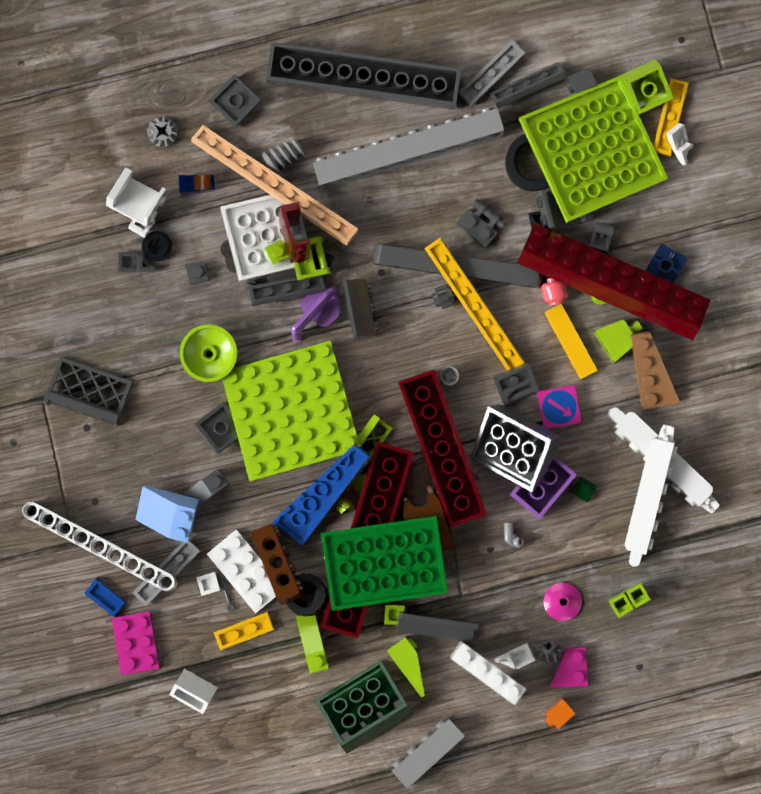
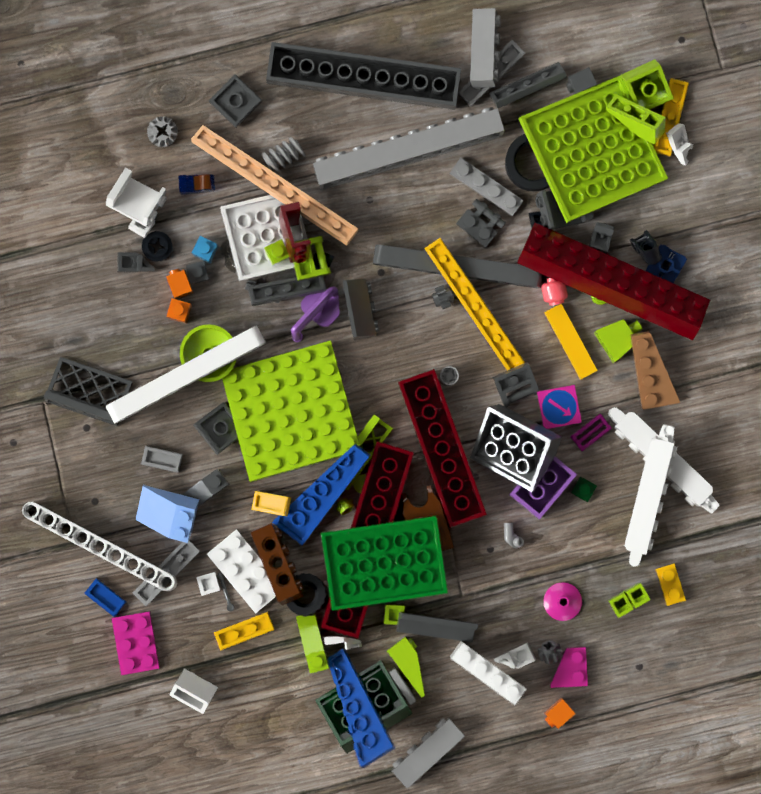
none -> white beam [106,326,266,424]
none -> light grey tile [141,446,183,473]
none -> orange brick [166,268,193,299]
none -> orange brick [166,298,192,324]
none -> dark azure brick [192,236,219,263]
none -> yellow tile [251,491,291,517]
none -> white slope [324,636,362,650]
none -> blue wing [327,649,395,768]
none -> light grey tile [389,668,416,705]
none -> light grey plate [450,157,523,217]
none -> light grey brick [470,8,501,88]
none -> magenta tile [570,413,612,452]
none -> lime slope [606,94,666,144]
none -> black piece [630,230,662,265]
none -> yellow plate [655,563,686,606]

